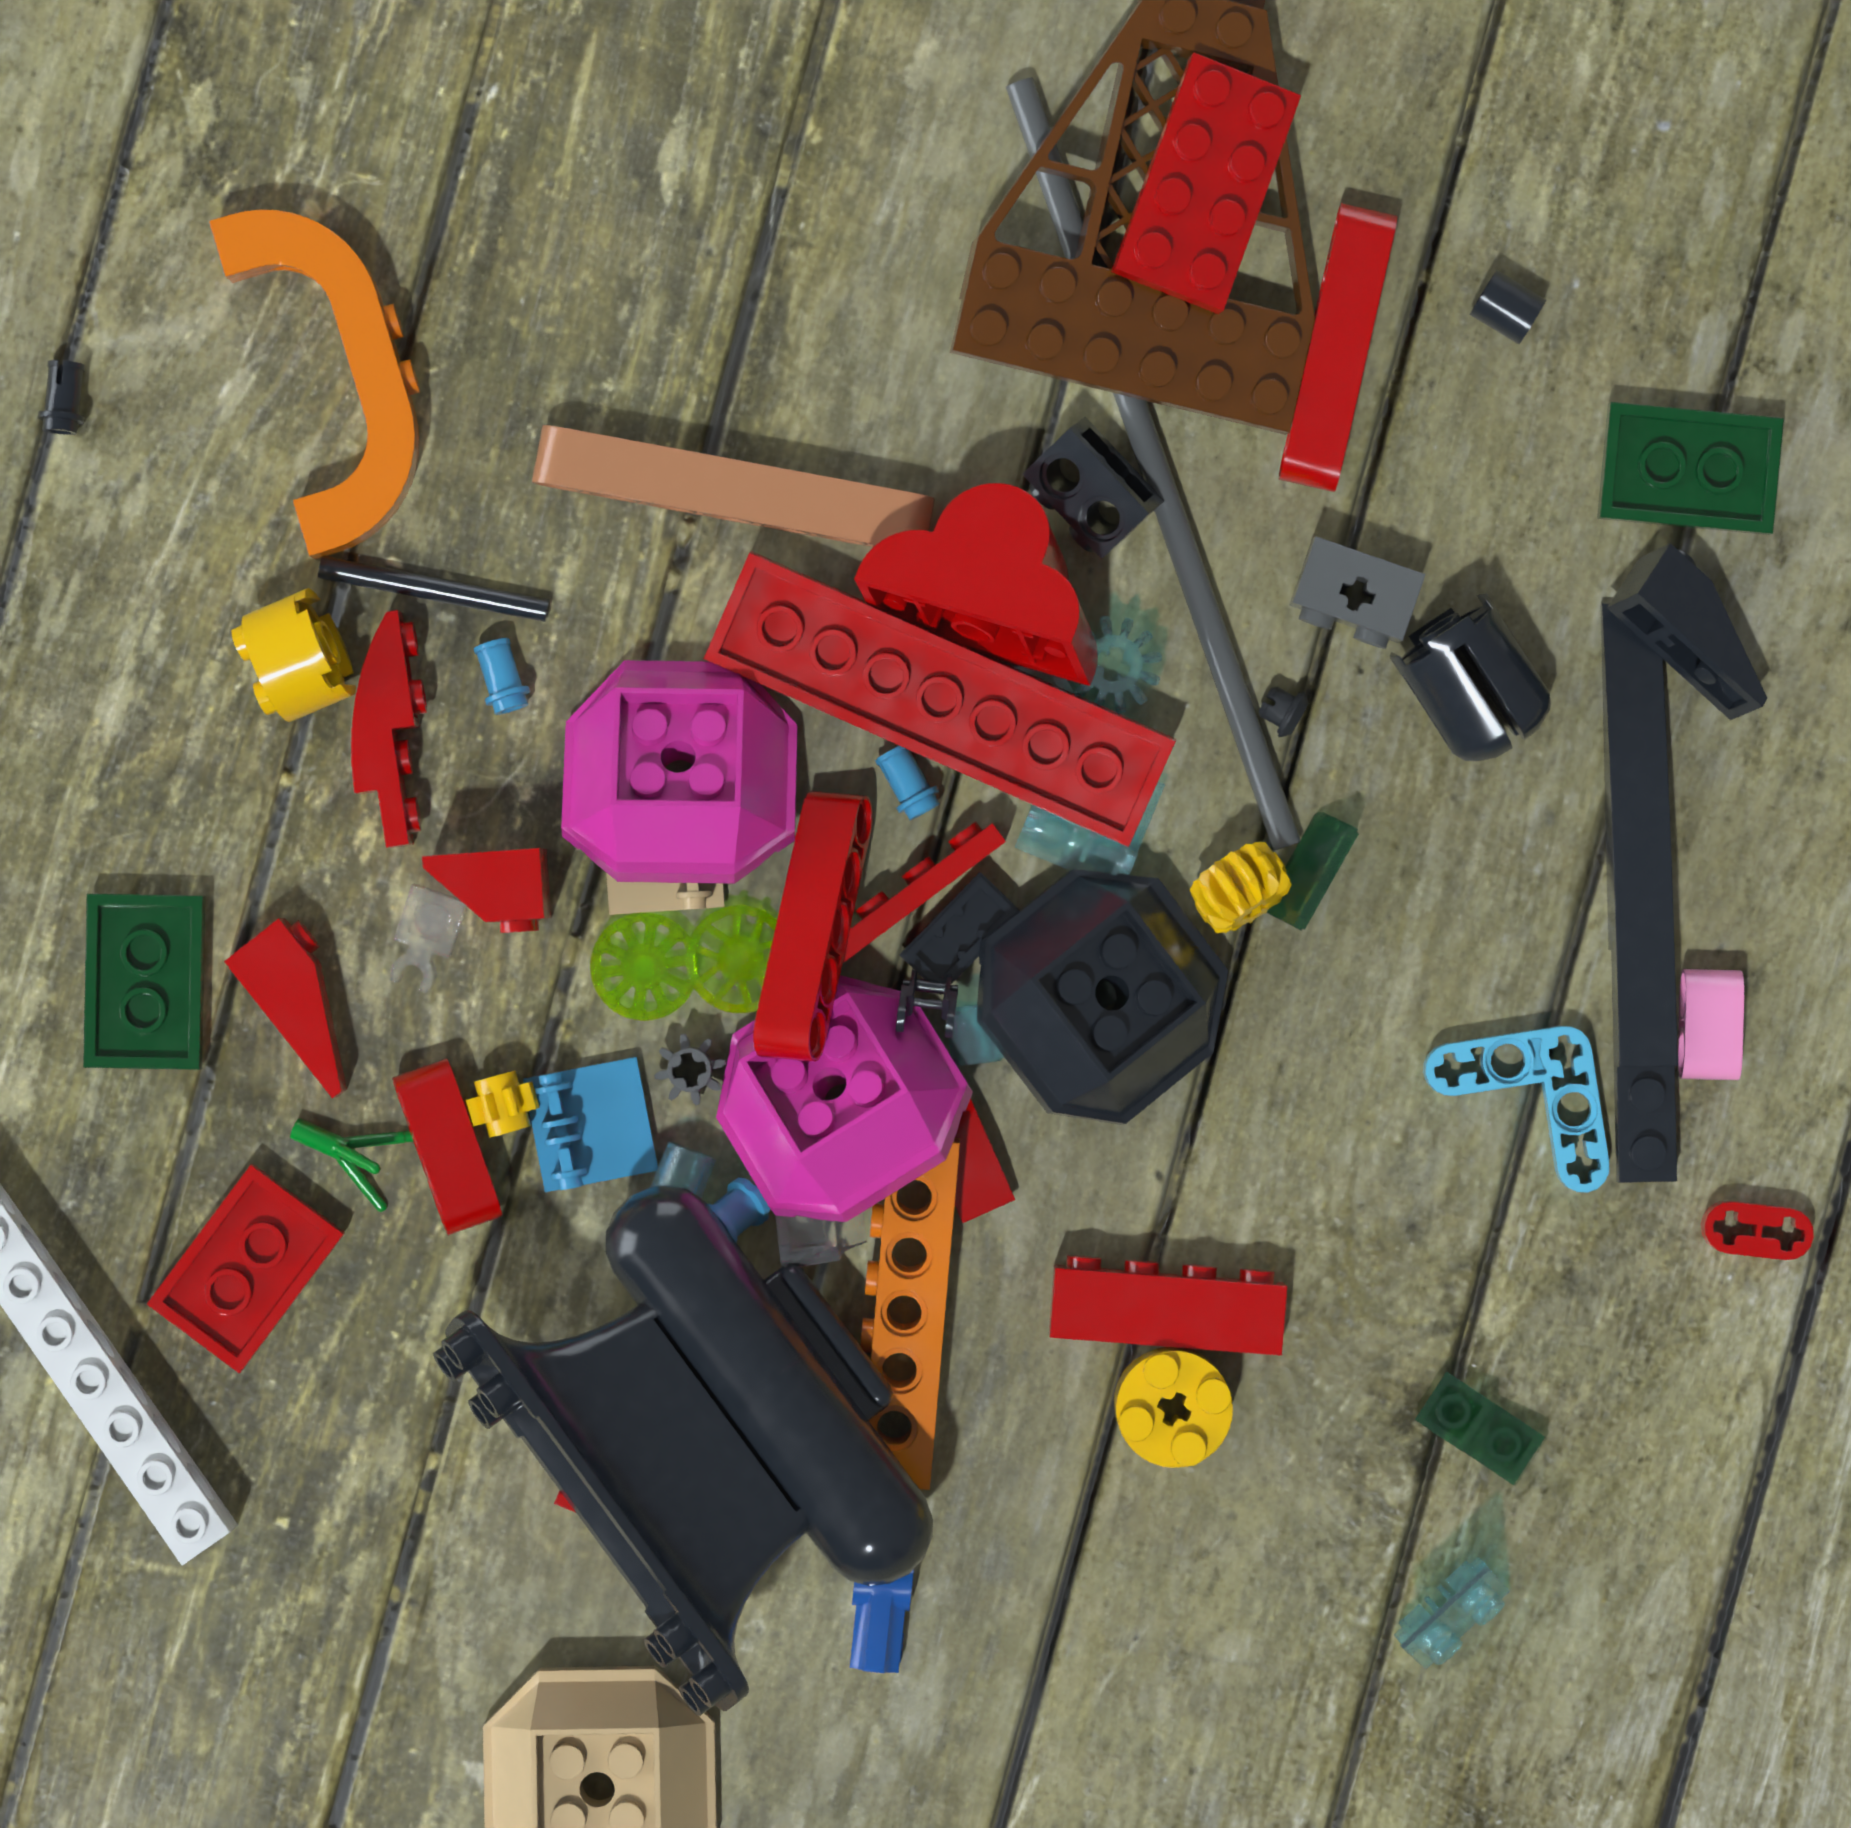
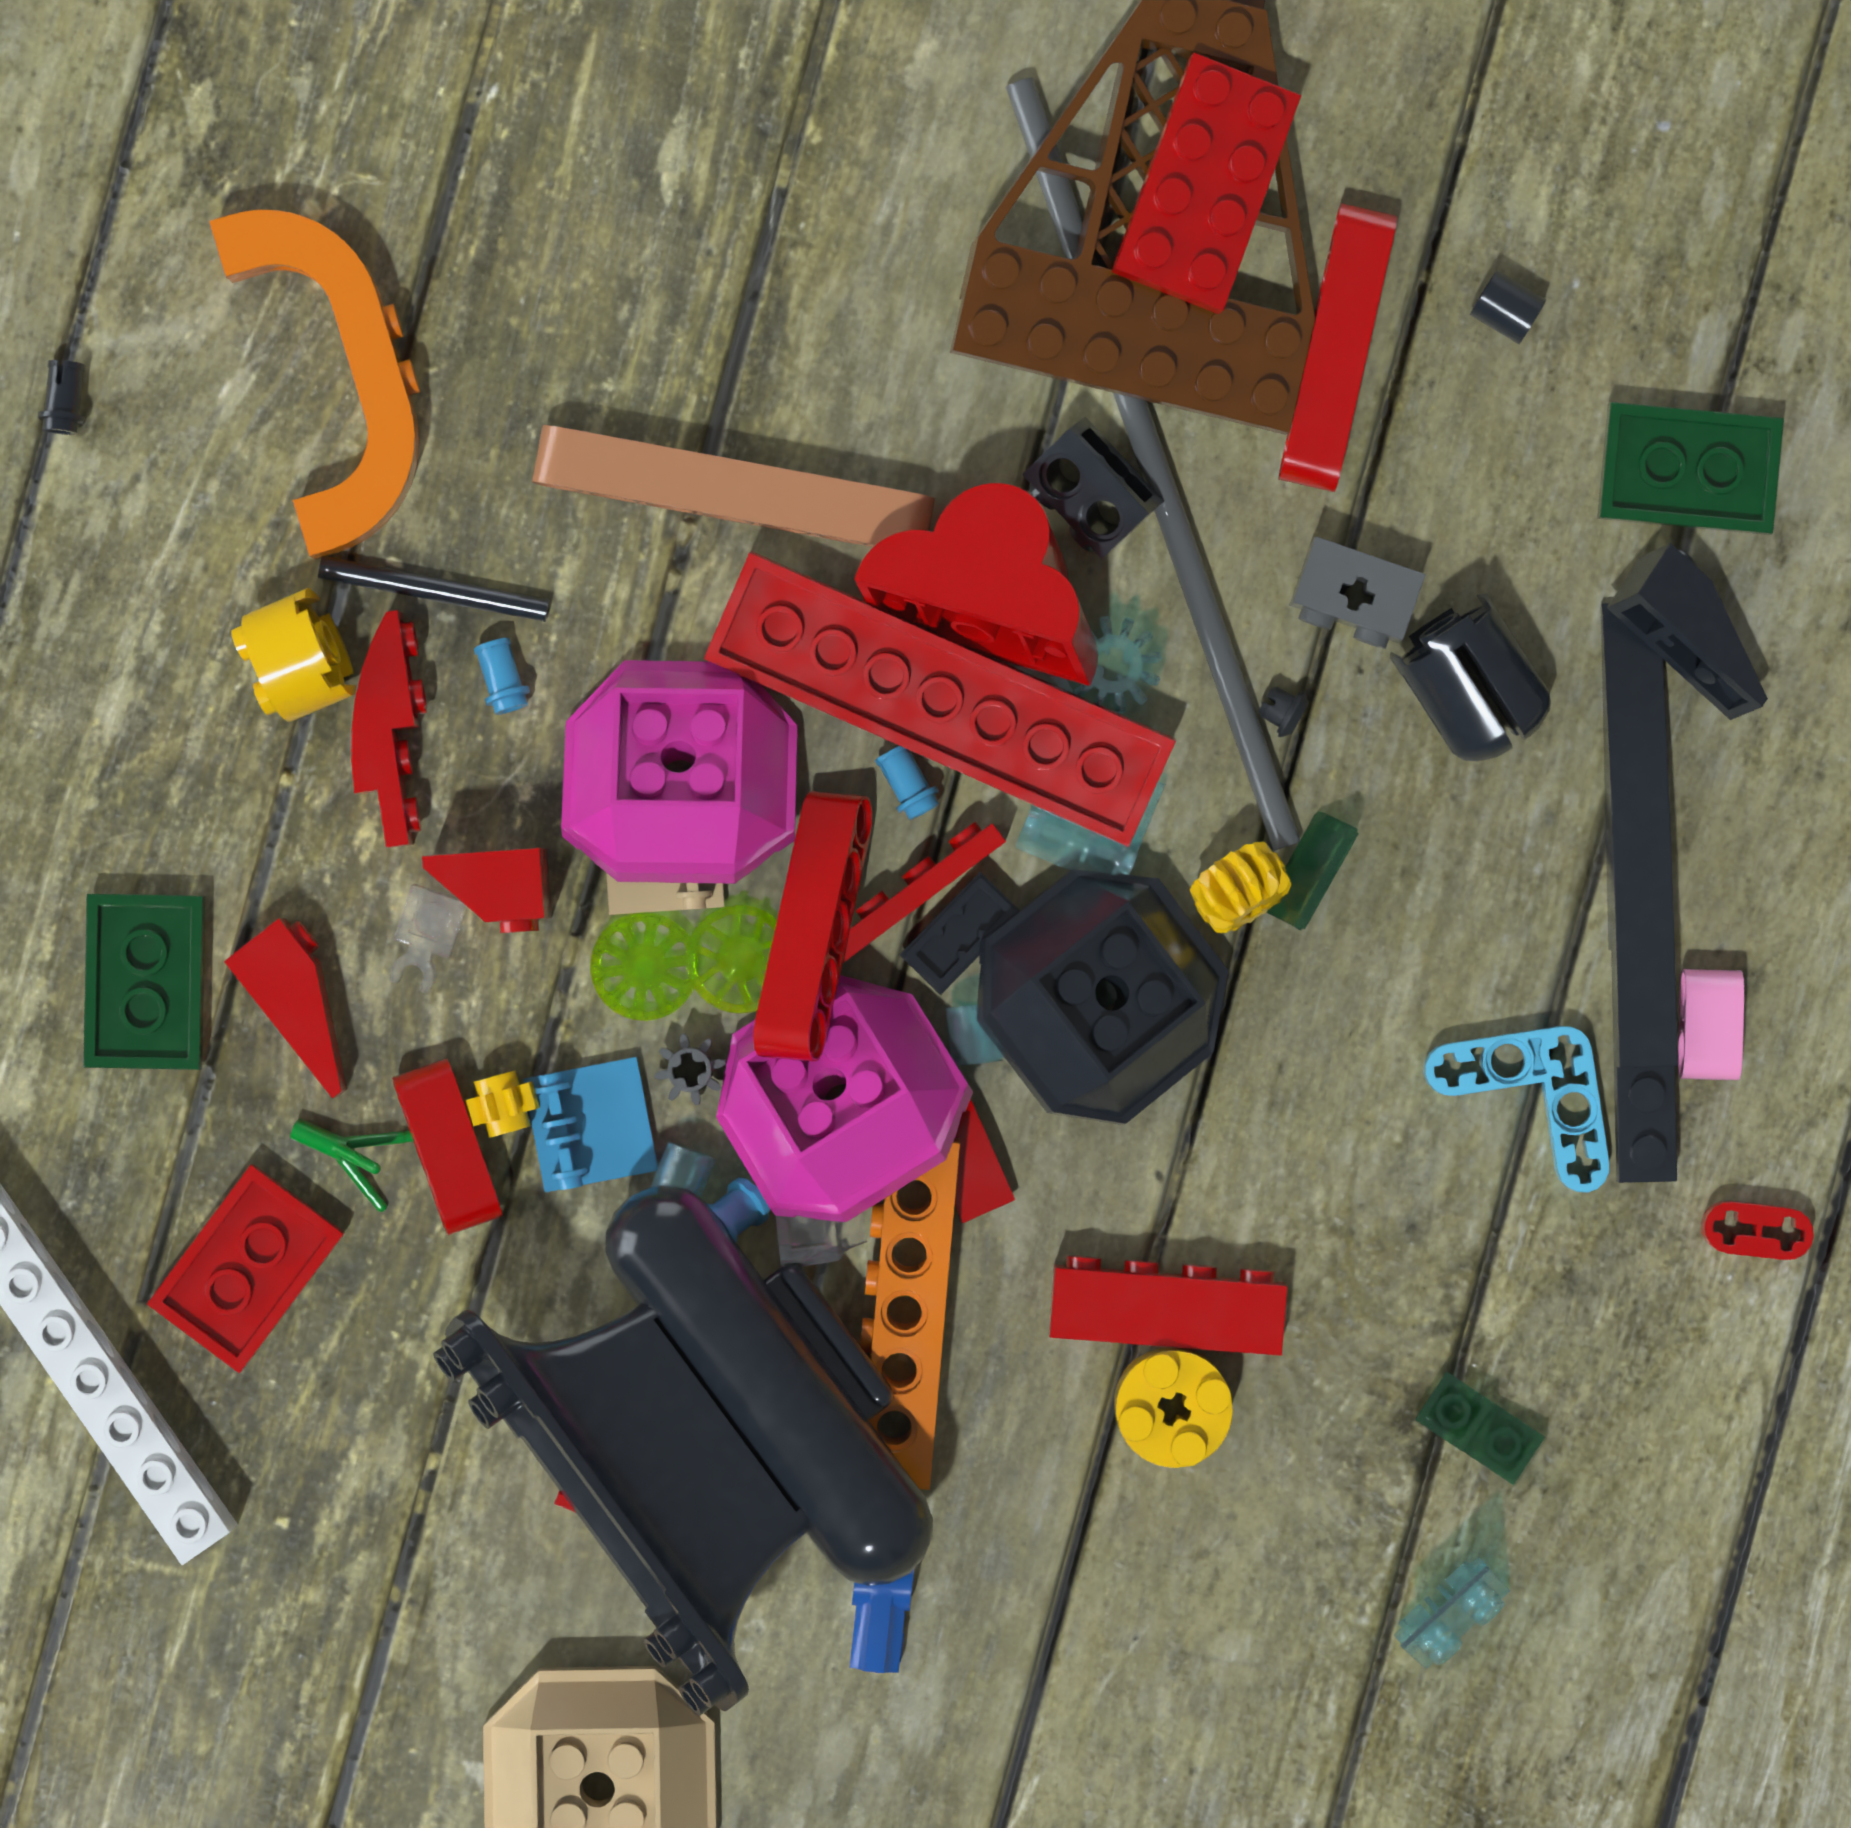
black piece [896,970,958,1038] -> none

